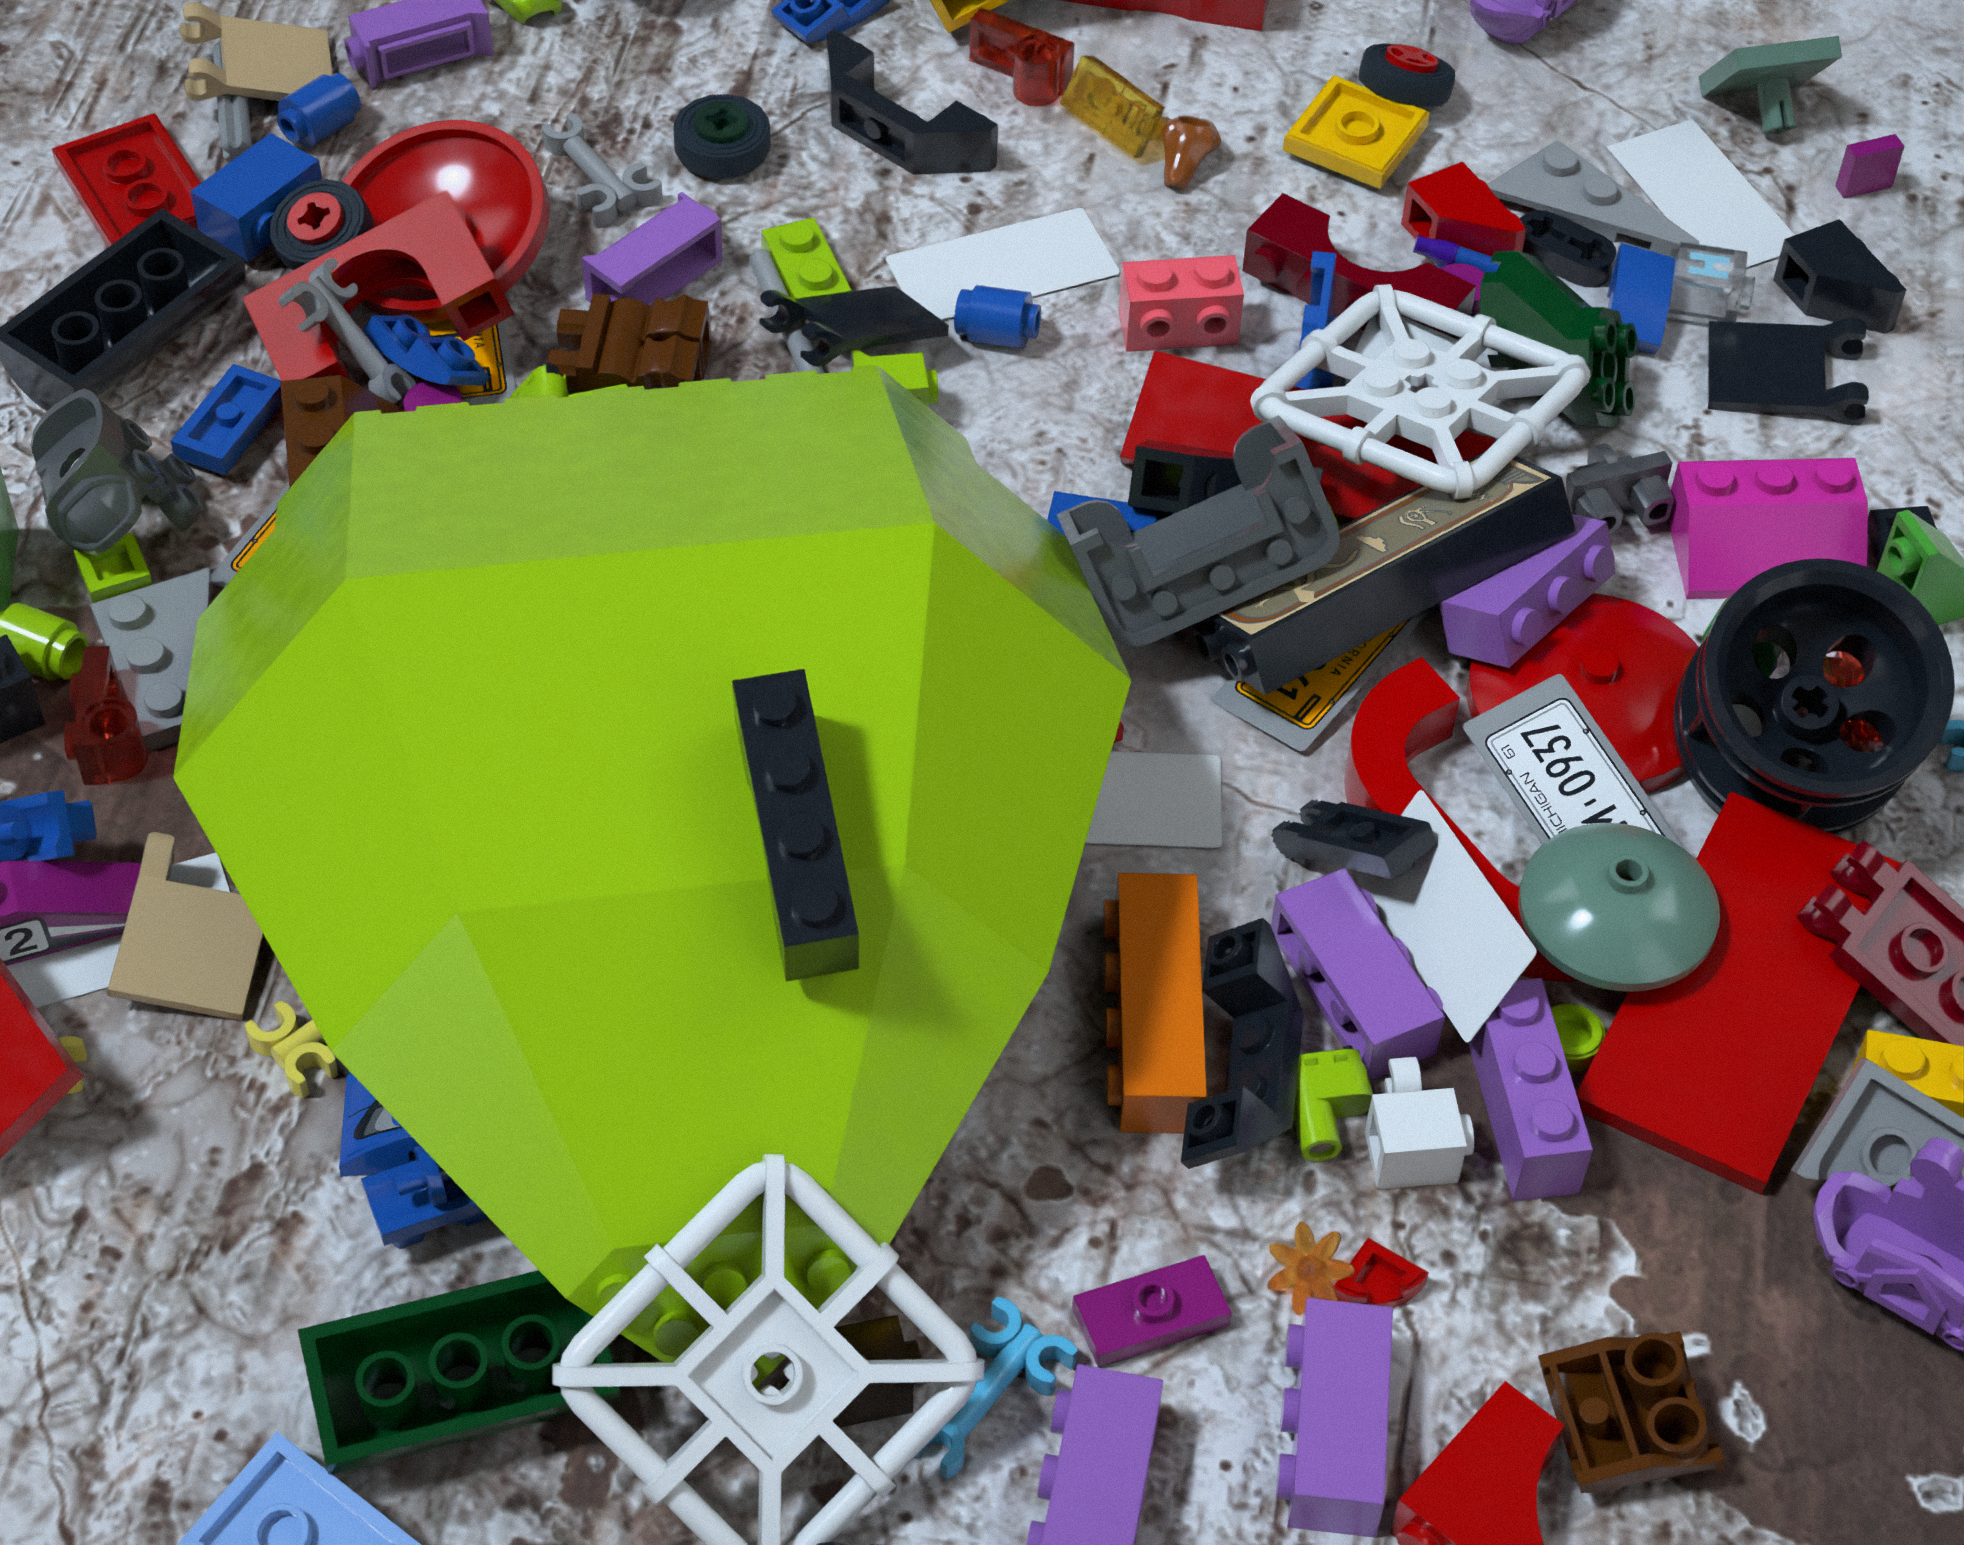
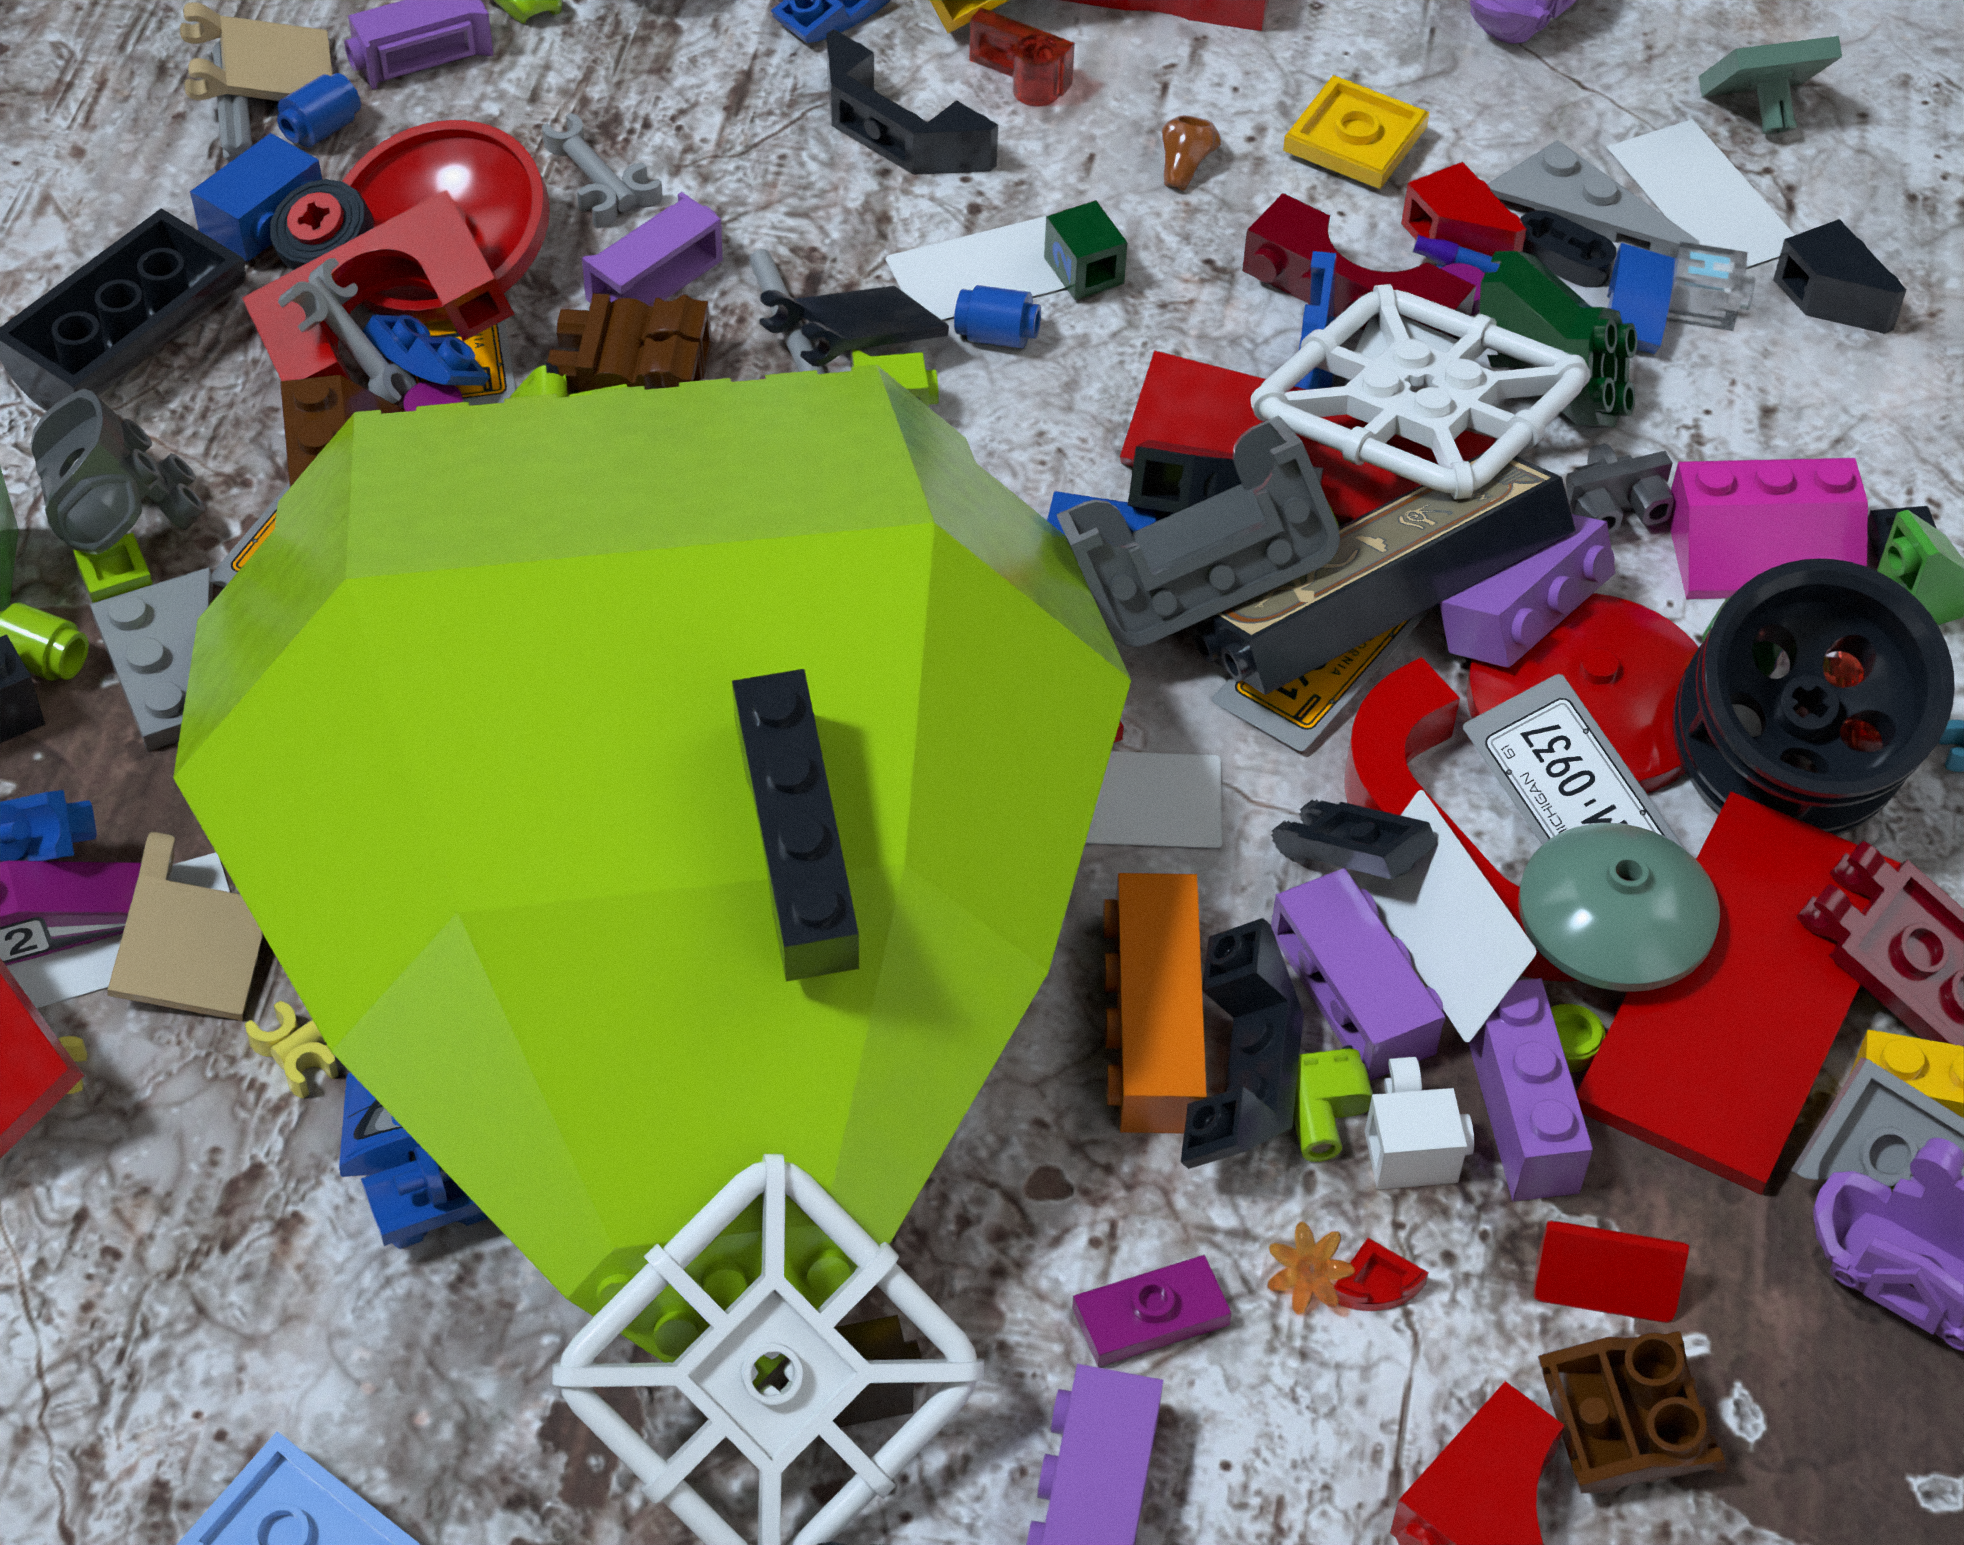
red tile [52,113,201,247] -> none
clear red plate [64,646,148,785] -> none
blue plate [171,364,282,475] -> none
dark green brick [297,1270,621,1475] -> none
black wheel [673,94,771,179] -> none
lime plate [761,217,852,320] -> none
medium azure bar [914,1297,1078,1480] -> none
clear yellow plate [1060,55,1171,158] -> none
coral brick [1118,255,1244,352] -> none
medium lavender brick [1276,1298,1393,1538] -> none
black wheel [1359,43,1455,107] -> none
black flag [1708,318,1869,425] -> none
magenta tile [1835,134,1905,198] -> none
none -> dark green brick [1044,200,1128,300]
none -> red slope [1533,1220,1689,1323]

